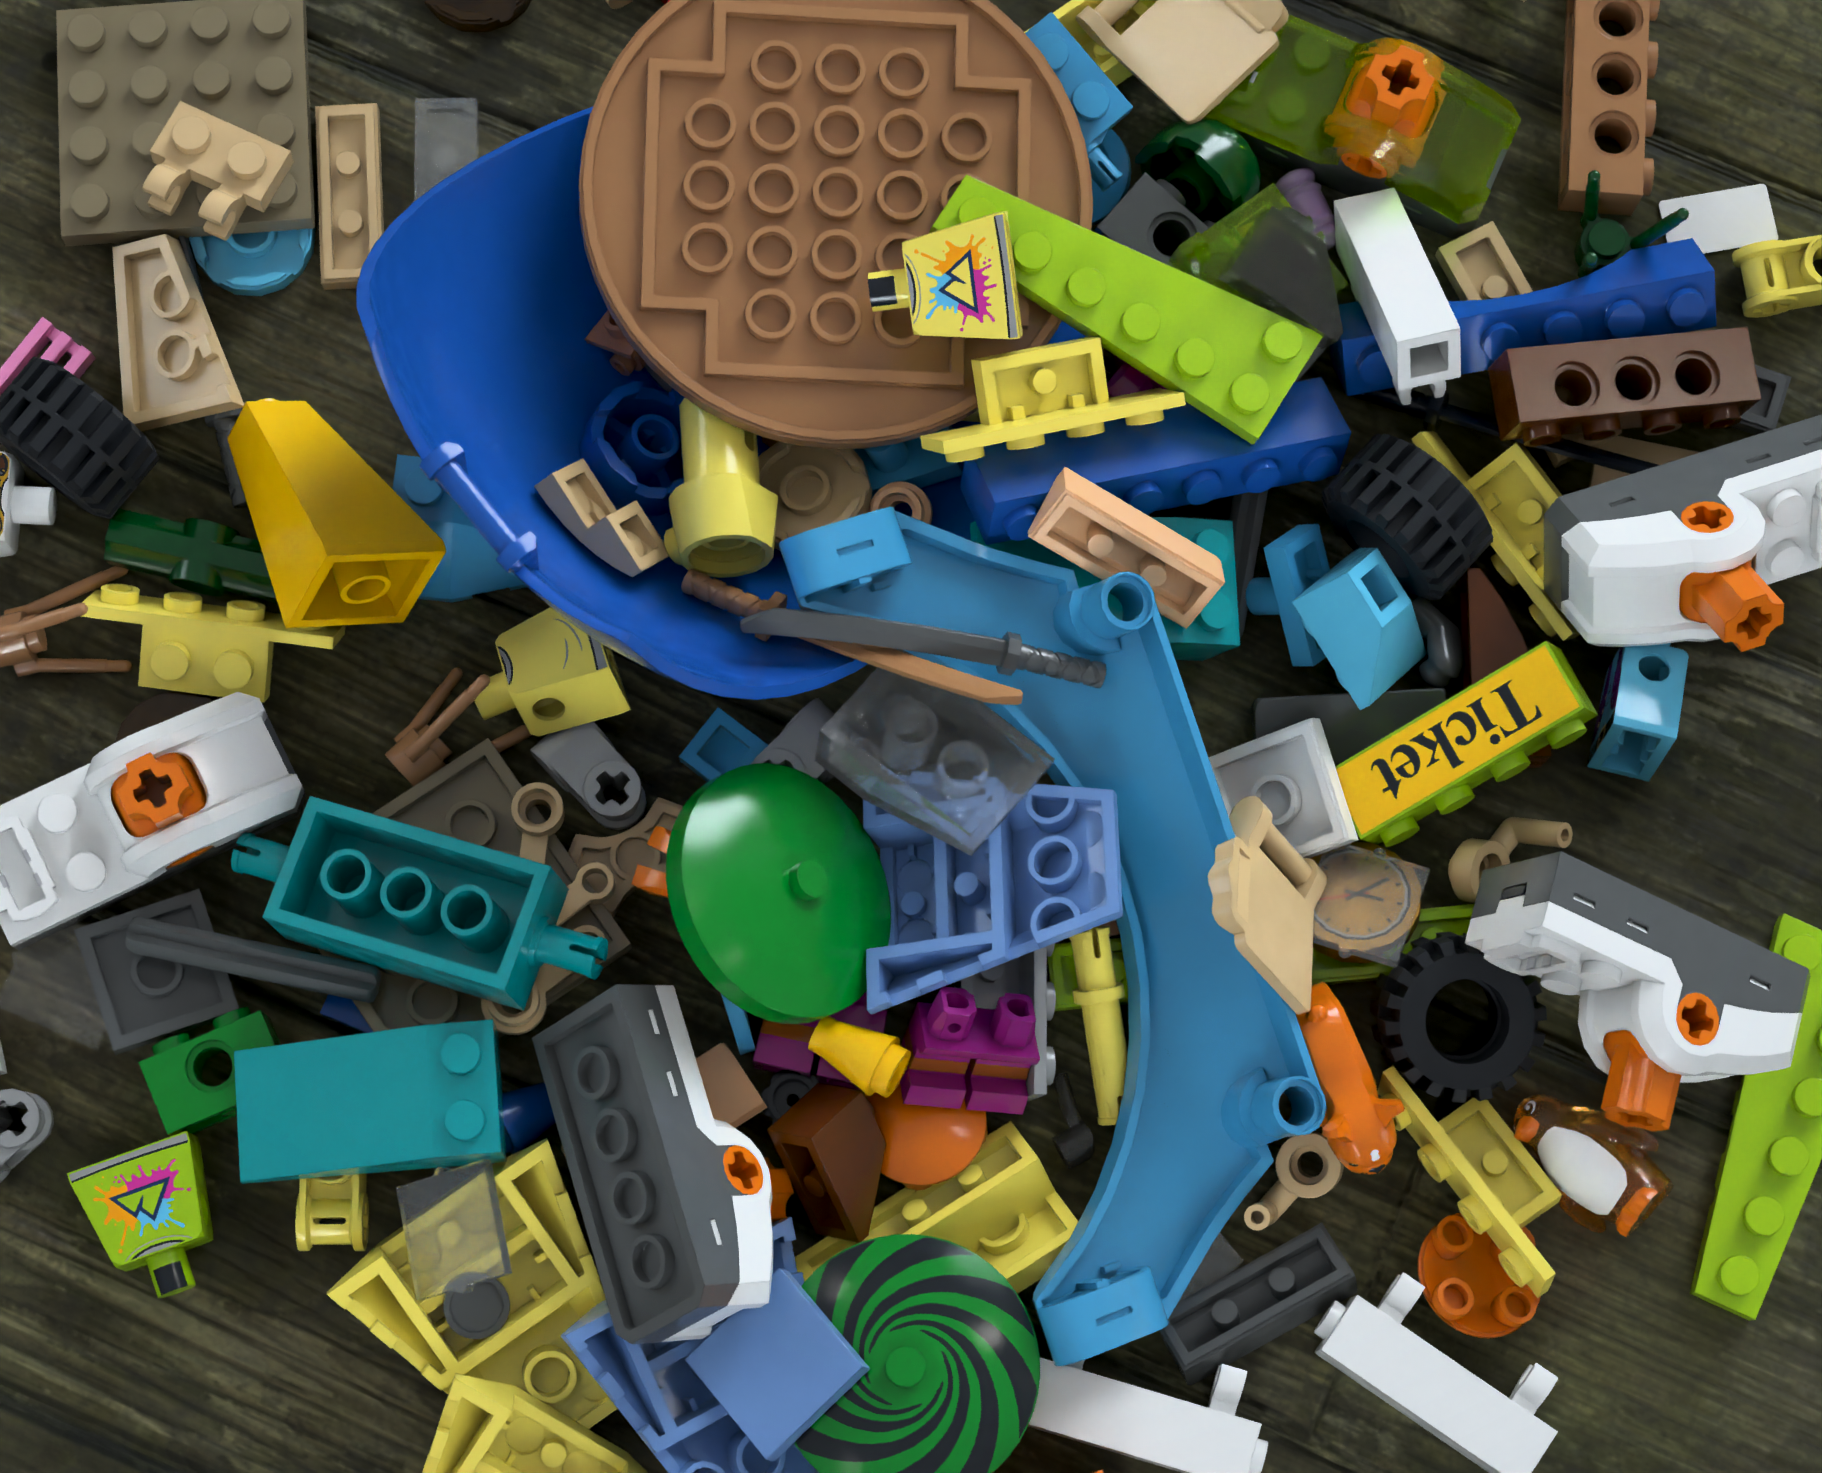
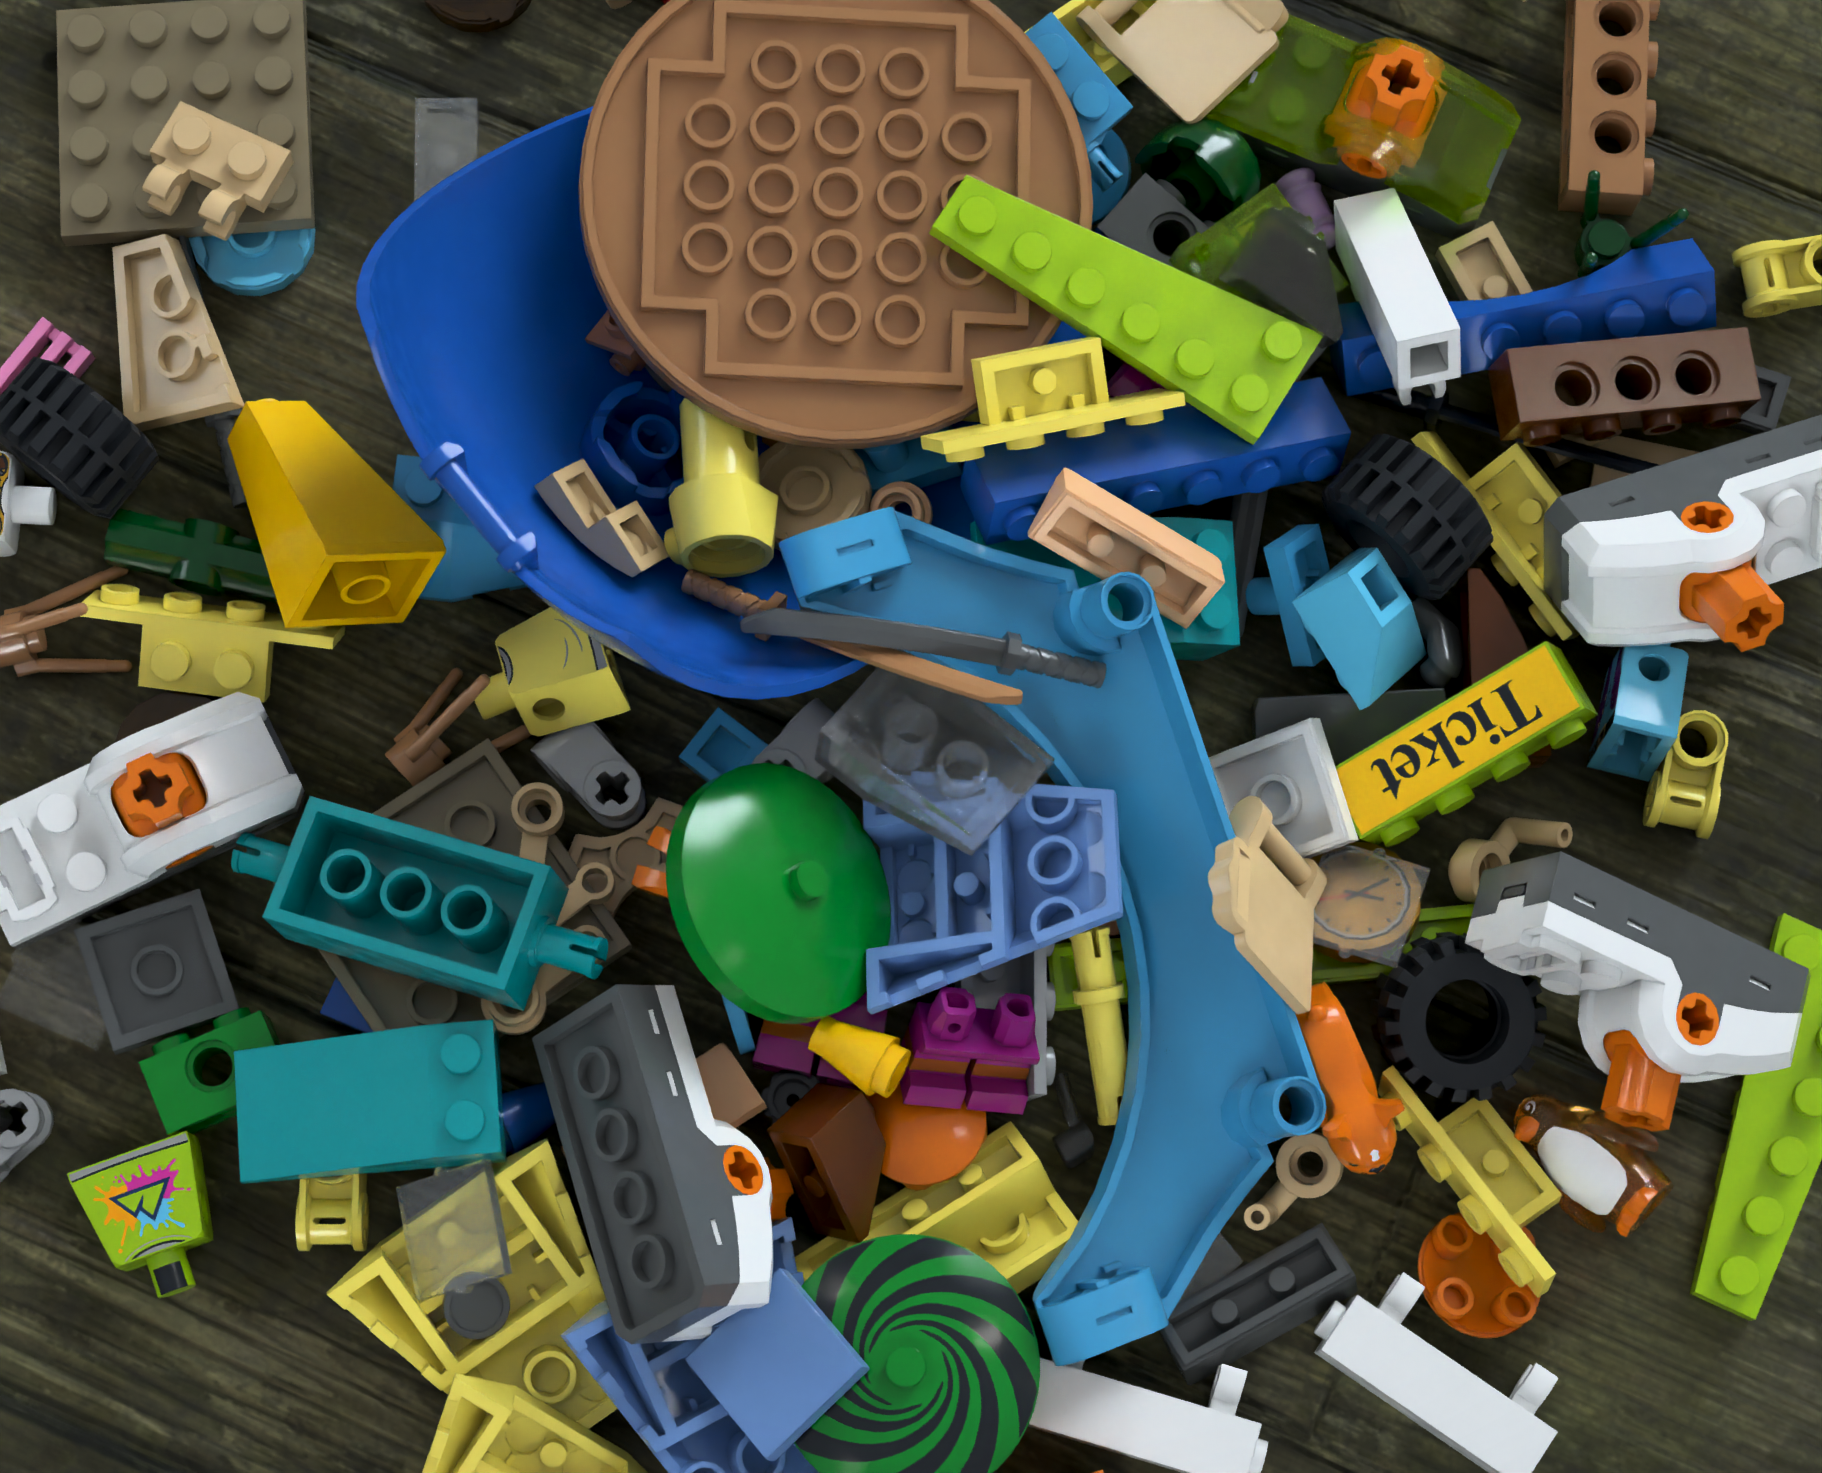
dark grey axle [126,916,381,1003] -> none
tan tile [315,103,384,290] -> none
light yellow torso [868,211,1023,340] -> none
white sticker [1659,184,1778,254] -> none
none -> light yellow piece [1642,710,1728,839]

